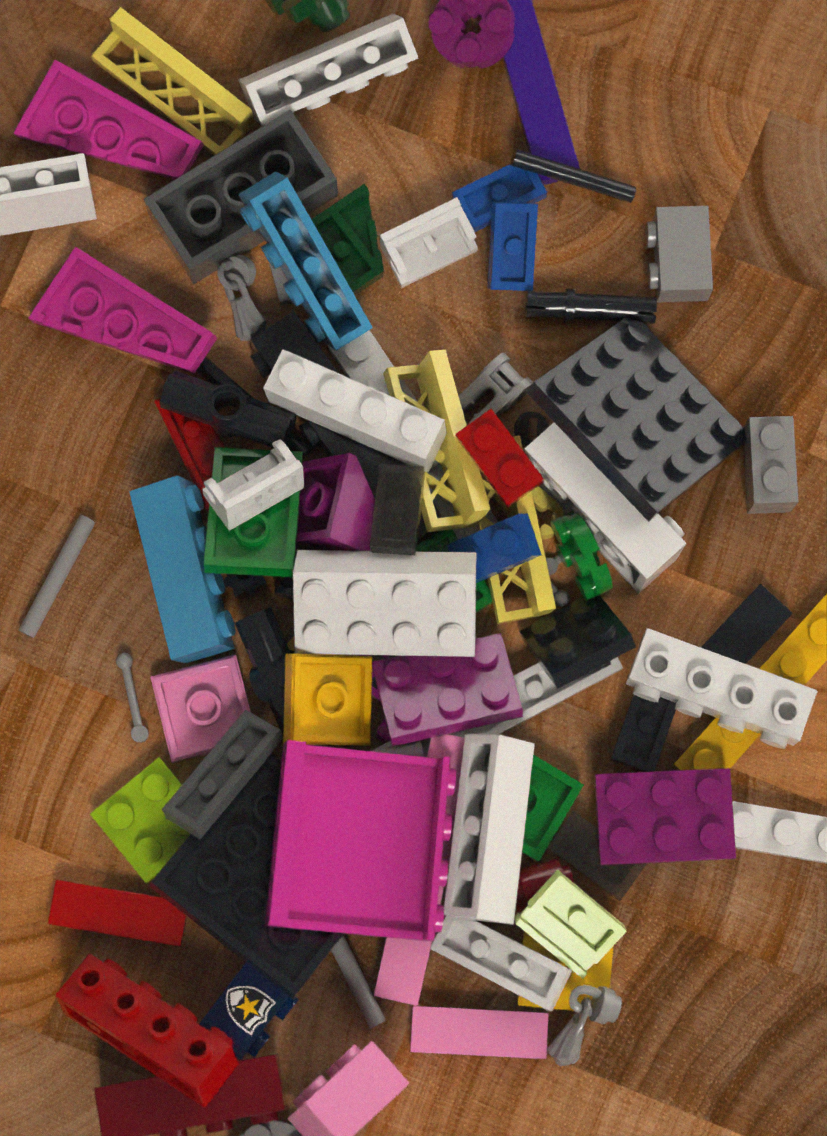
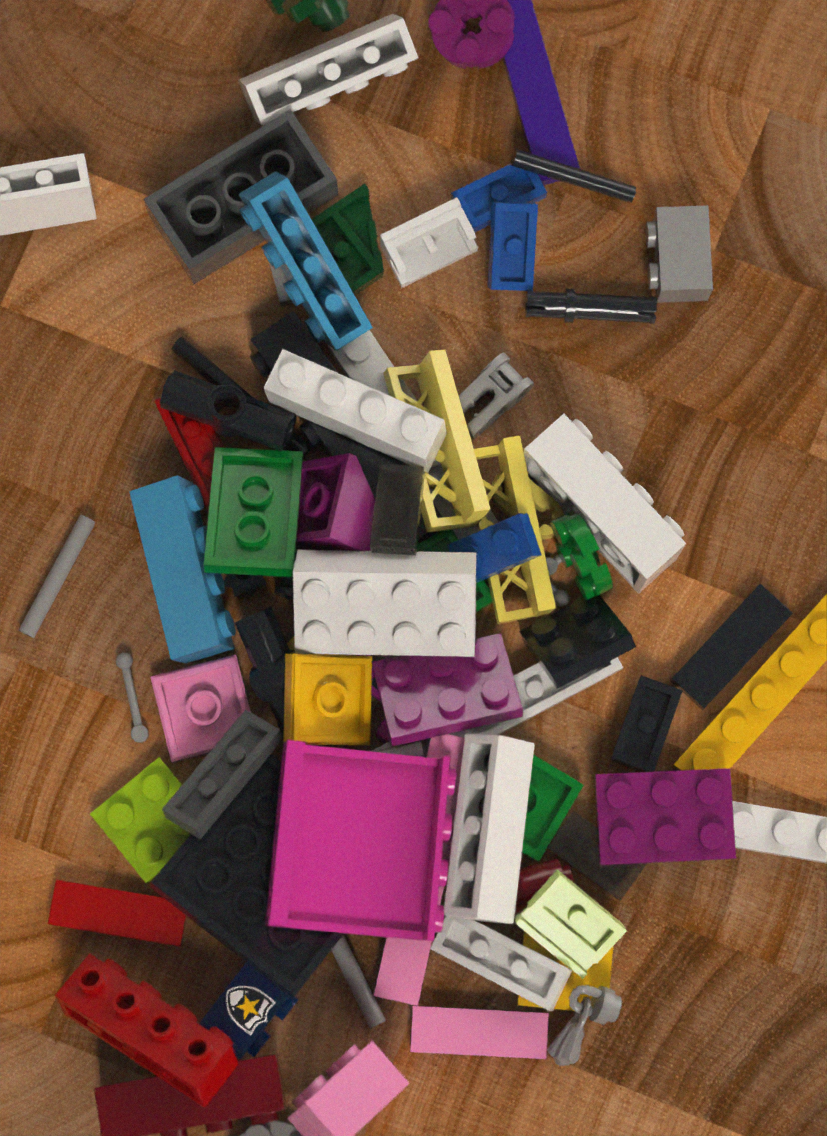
dark pink wing [13,60,204,179] -> none
dark pink wing [28,247,218,374] -> none
light yellow fence [91,7,254,156] -> none
white hinge [202,439,304,531] -> none
light grey piece [217,255,266,341] -> none
red plate [455,408,544,508] -> none
black hinge [514,412,550,446] -> none
plate [526,318,746,522] -> none
white brick [626,628,818,749] -> none
light grey brick [743,416,798,514] -> none

